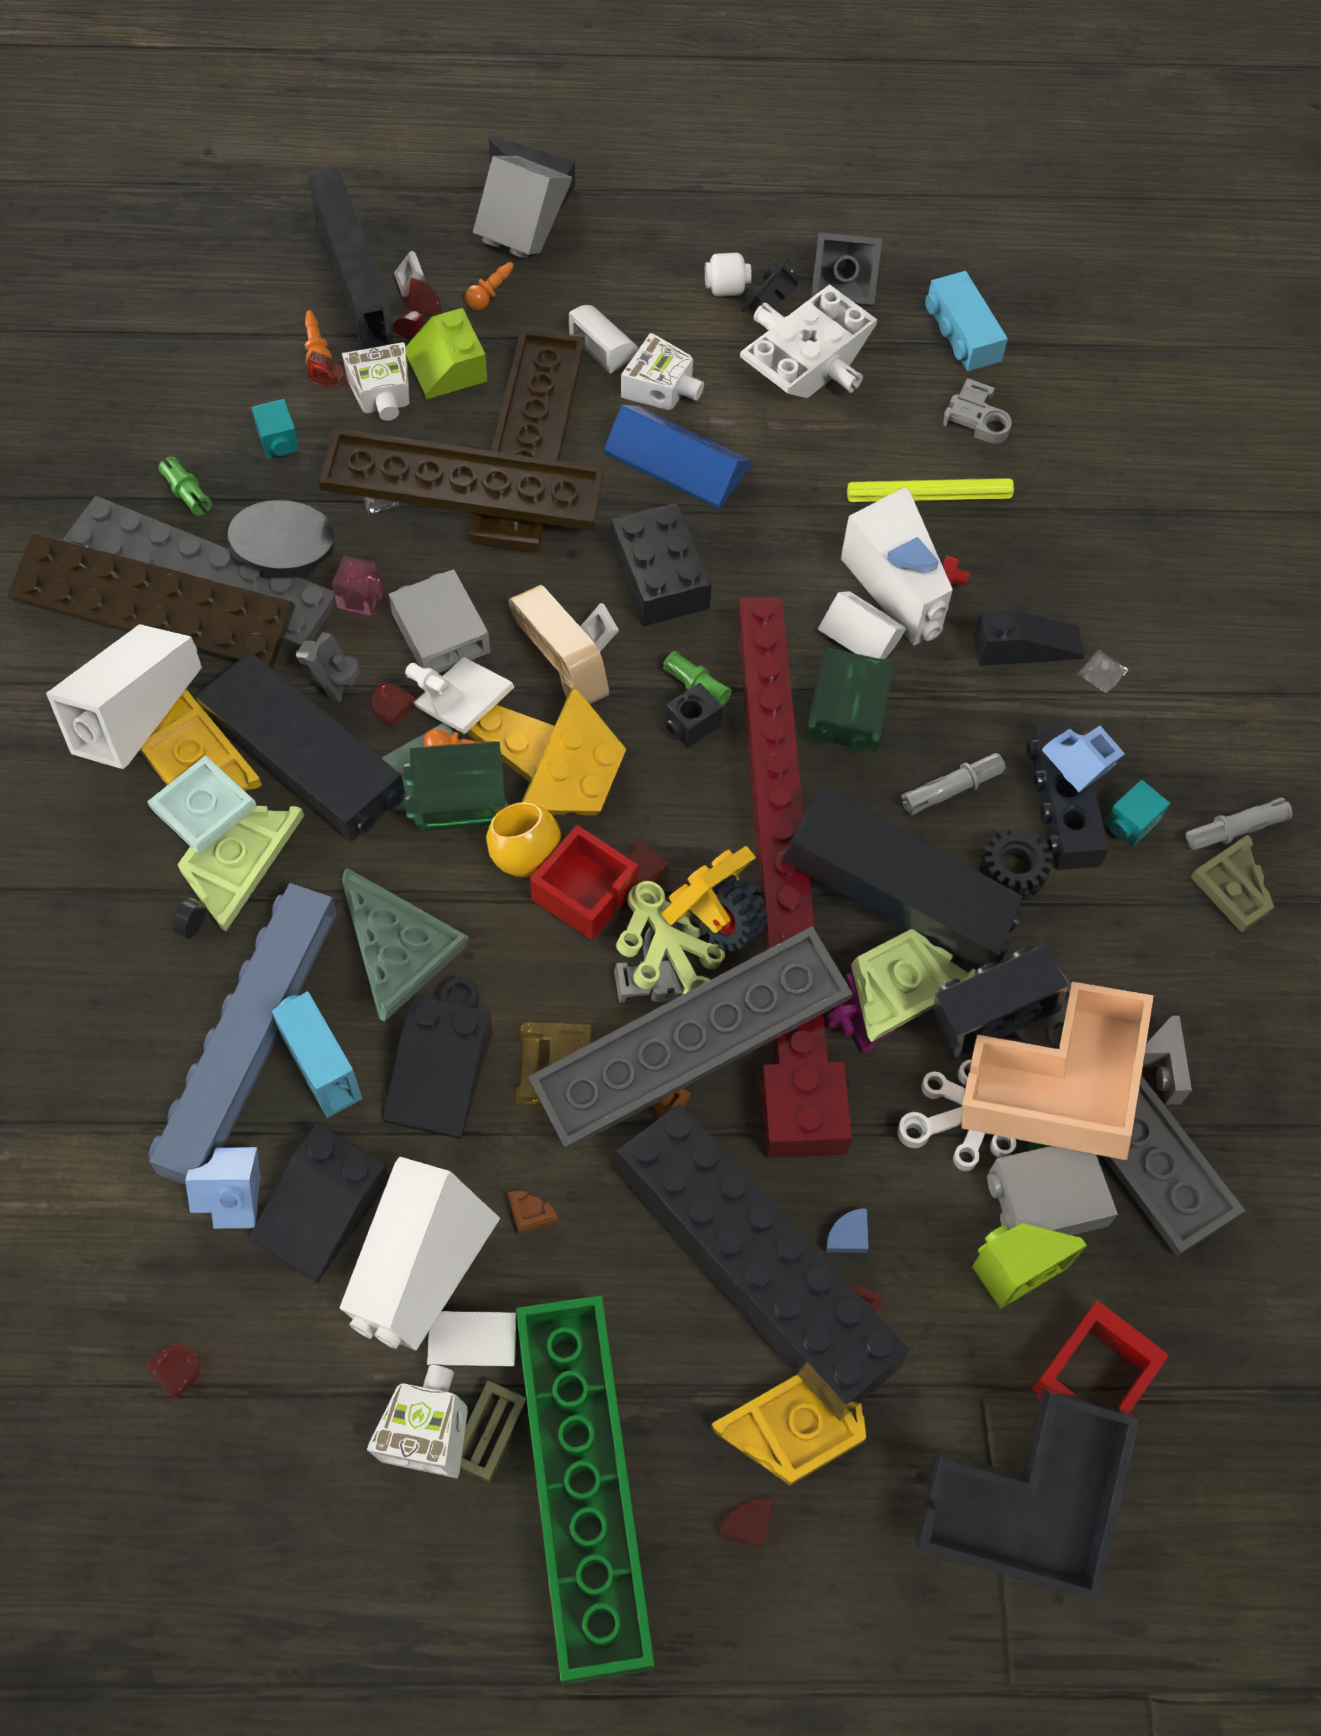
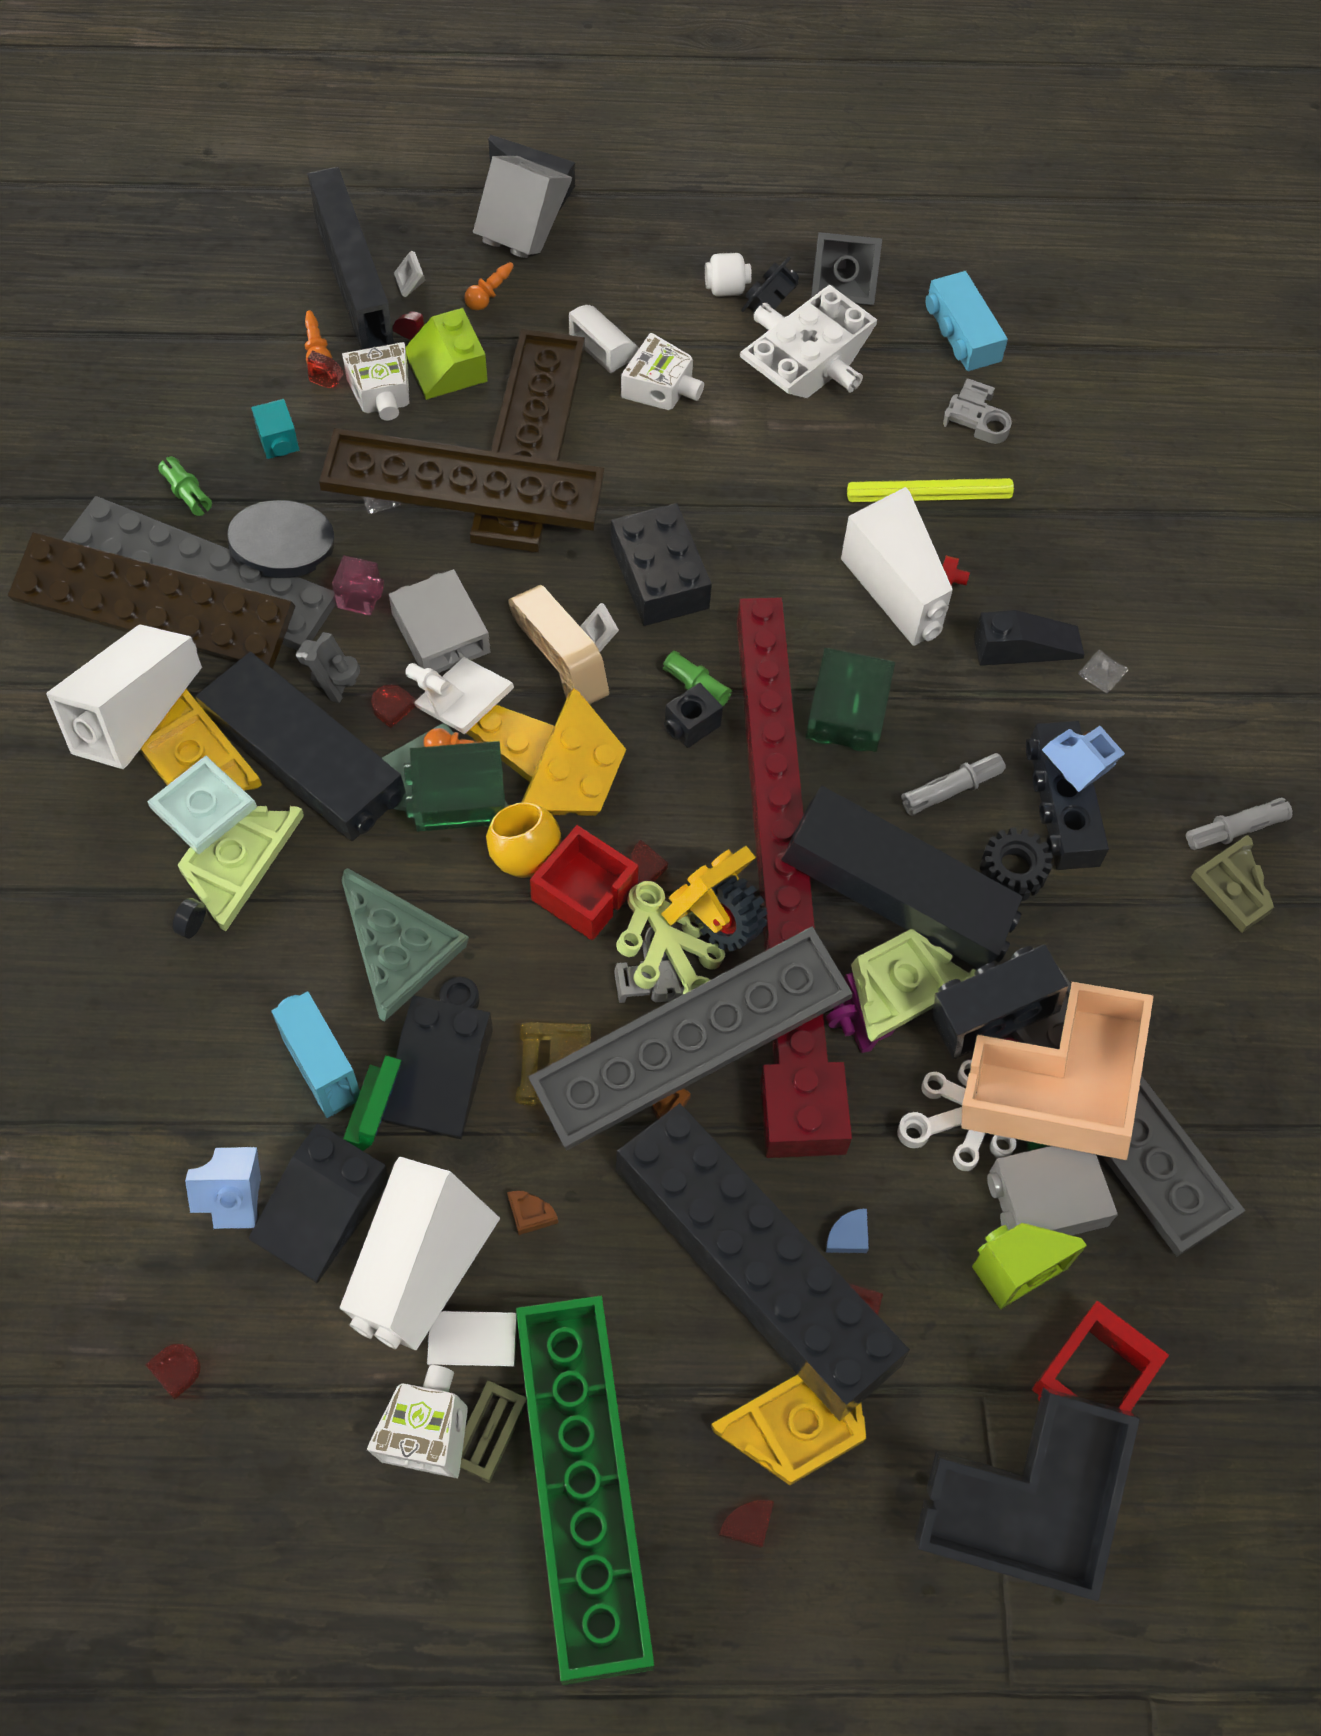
sand blue brick [149,883,337,1185] -> none
clear red tile [408,278,441,315] -> none
blue slope [604,405,752,510] -> none
white brick [818,591,907,666] -> none
medium blue tile [887,537,939,573] -> none
teal brick [1105,780,1170,847] -> none
light grey slope [1142,1016,1192,1105] -> none
none -> green slope [343,1055,401,1151]

